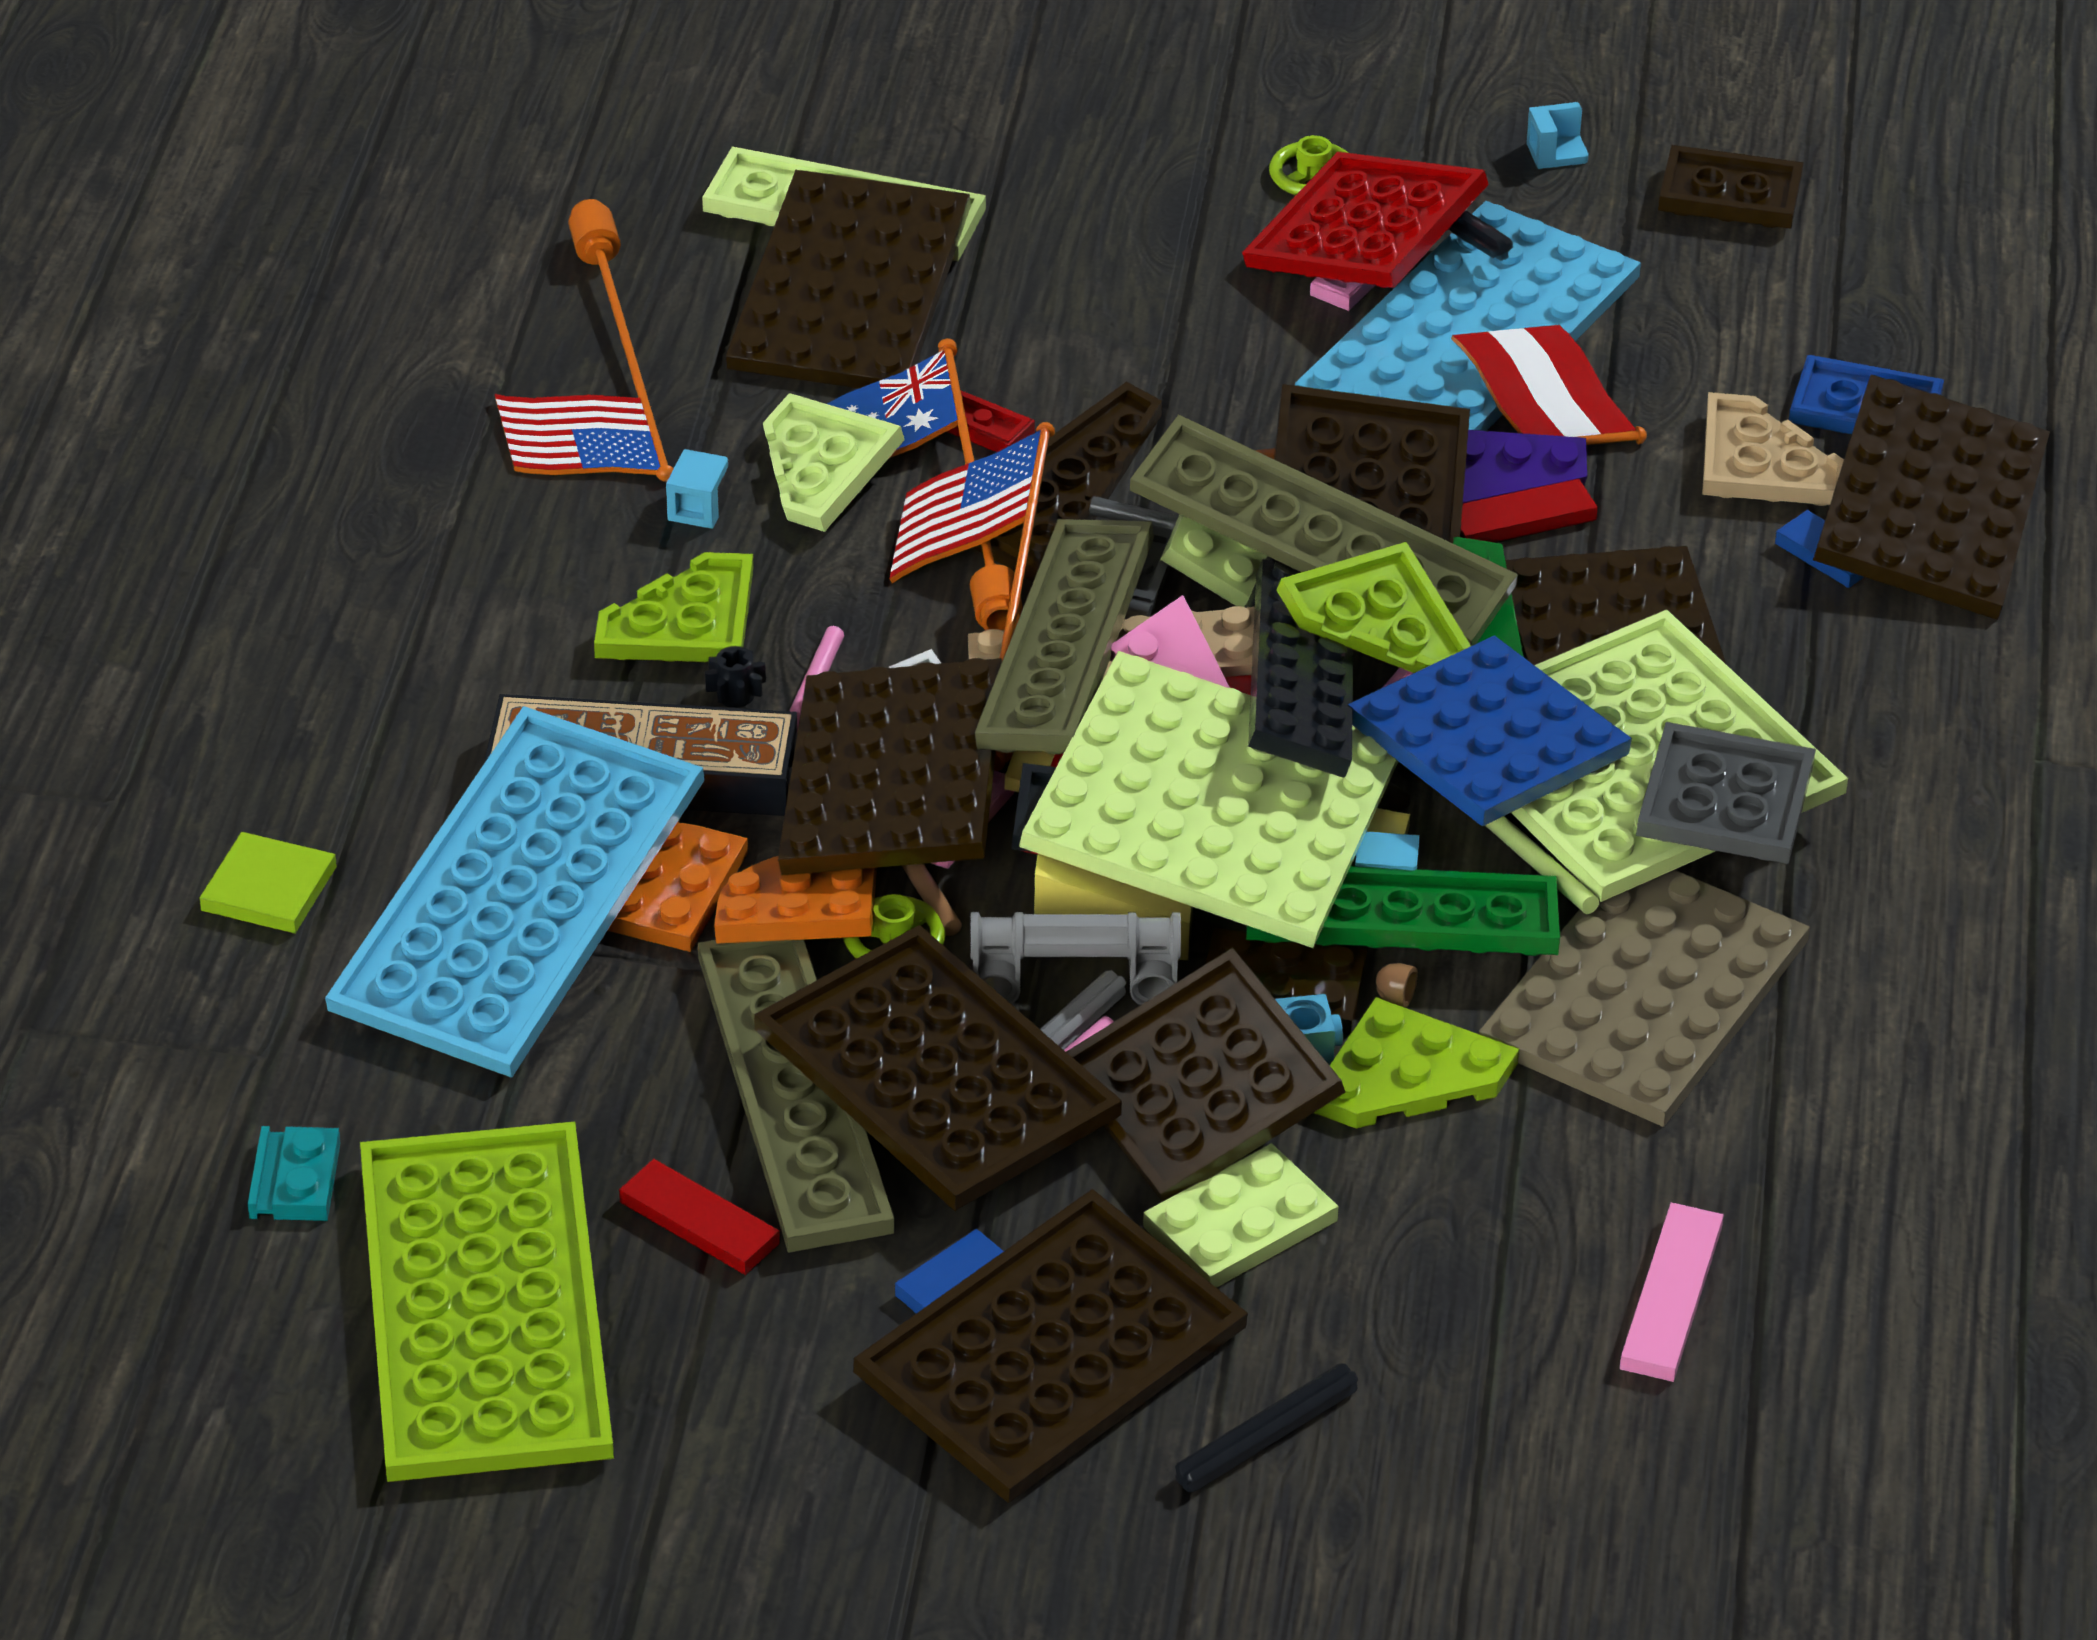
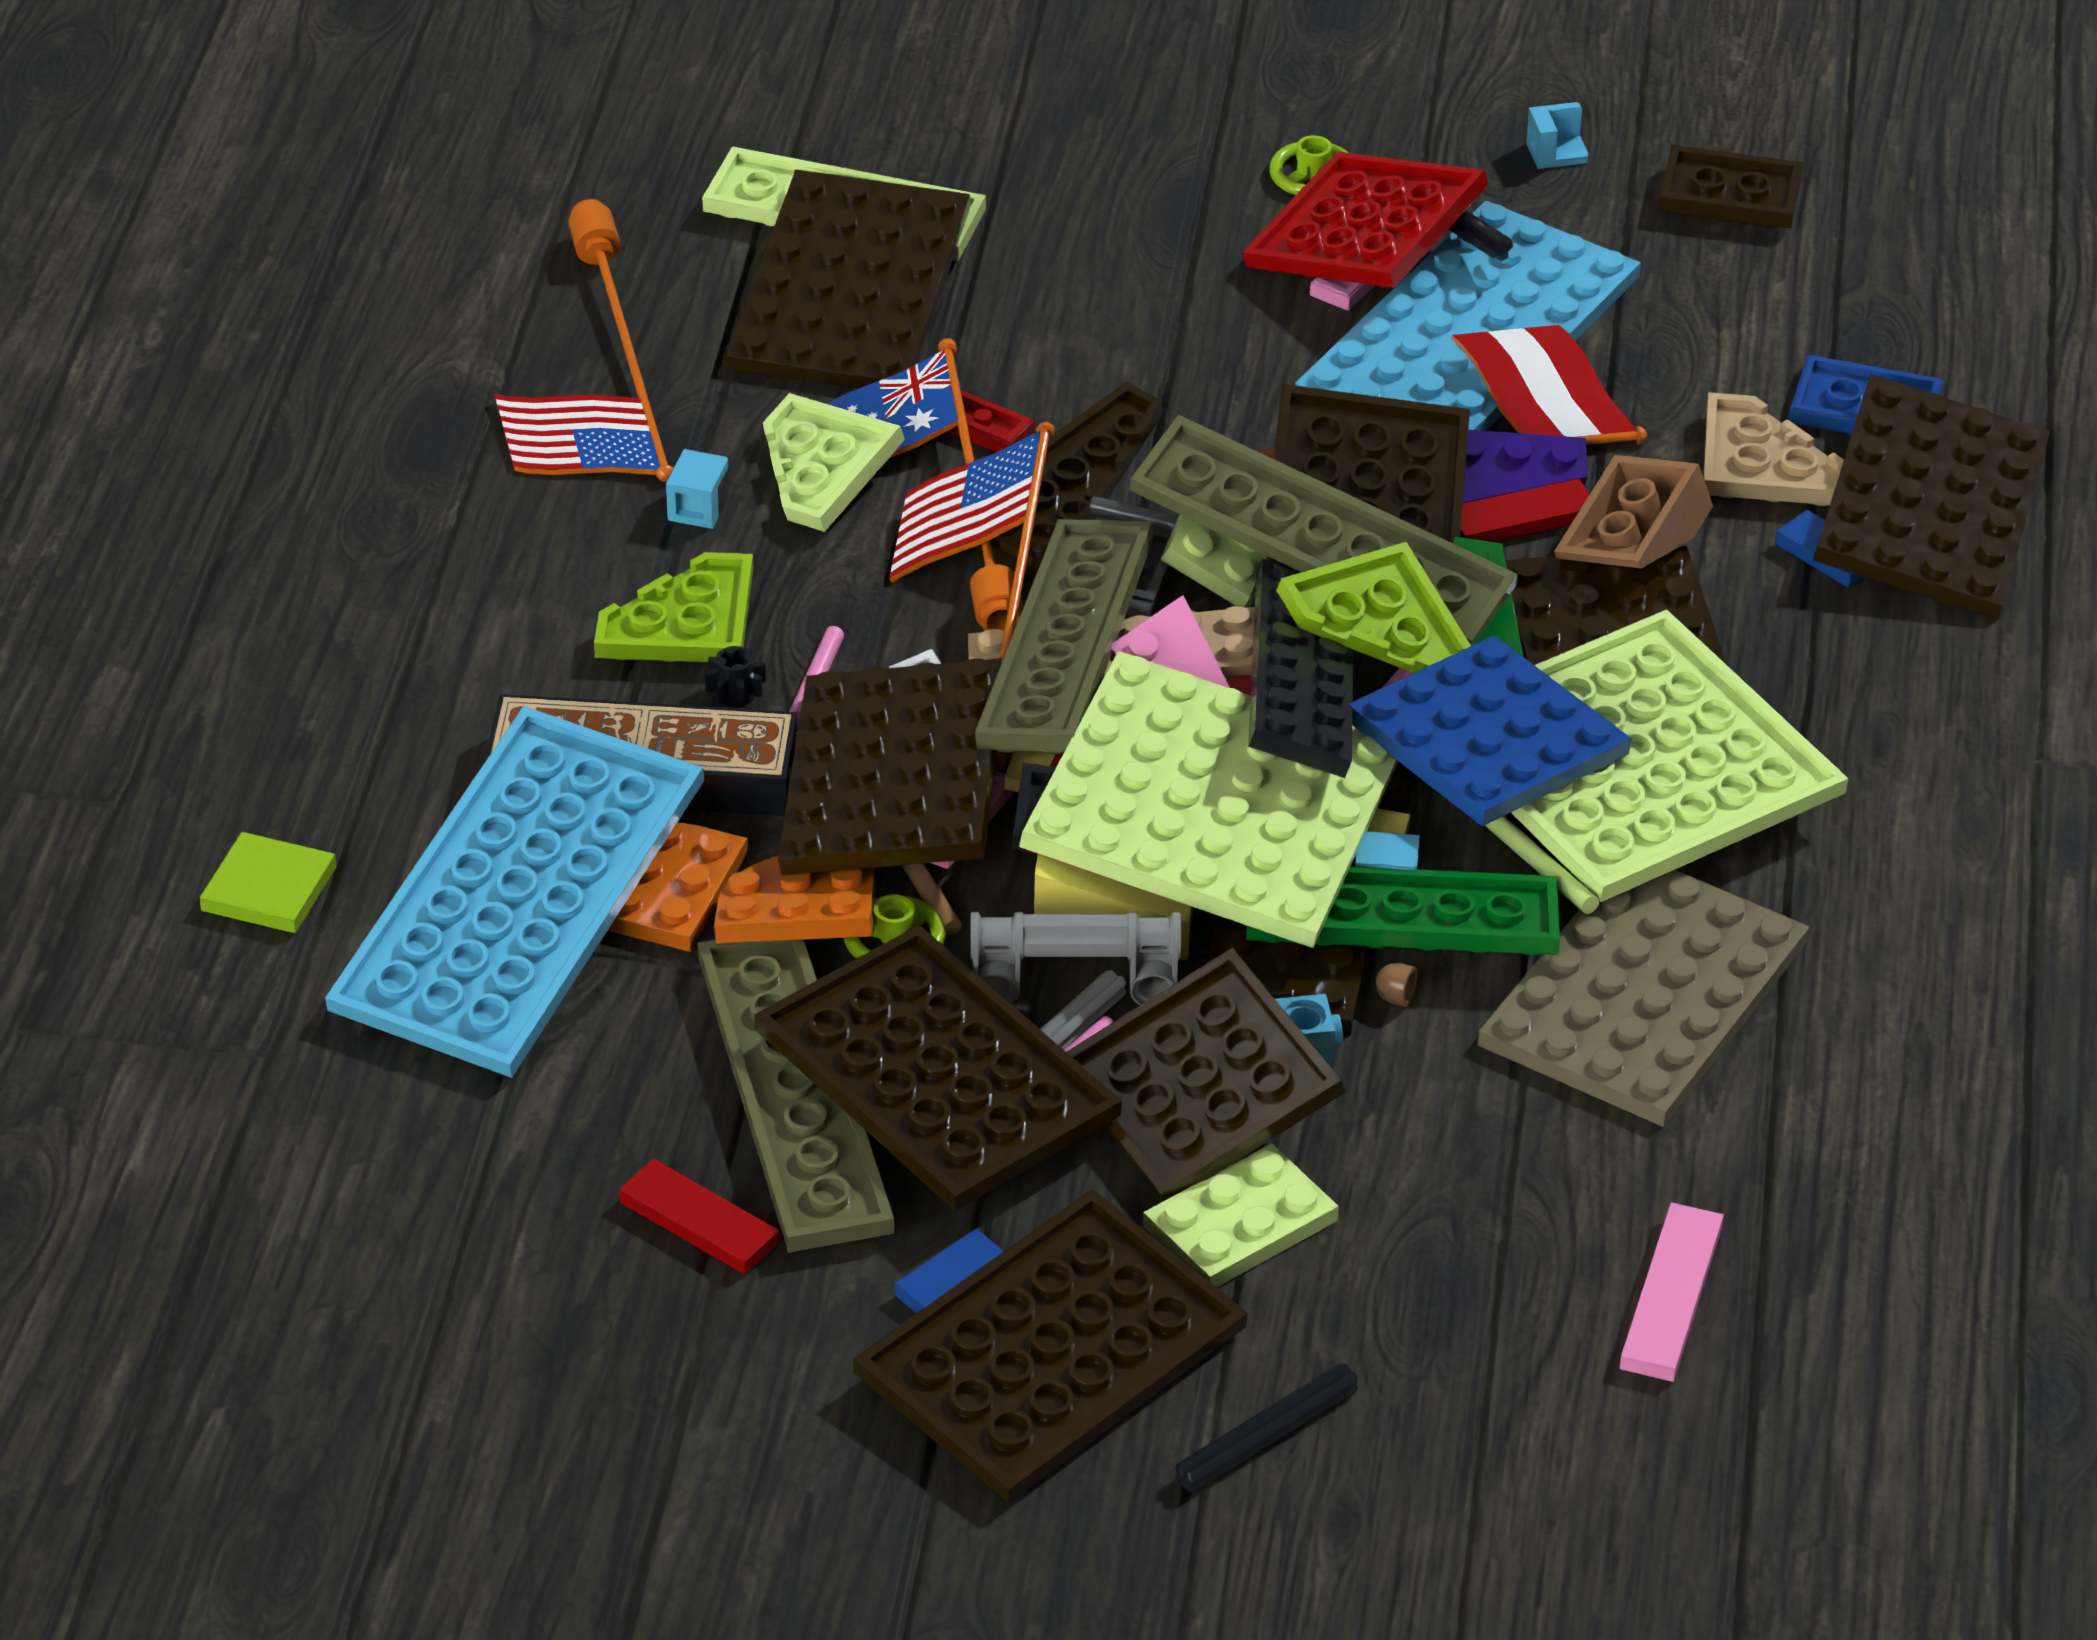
teal plate [248,1126,341,1221] -> none
lime plate [360,1121,614,1482] -> none
lime plate [1314,997,1519,1129] -> none
dark grey plate [1636,722,1816,864] -> none
none -> medium nougat slope [1554,455,1713,568]

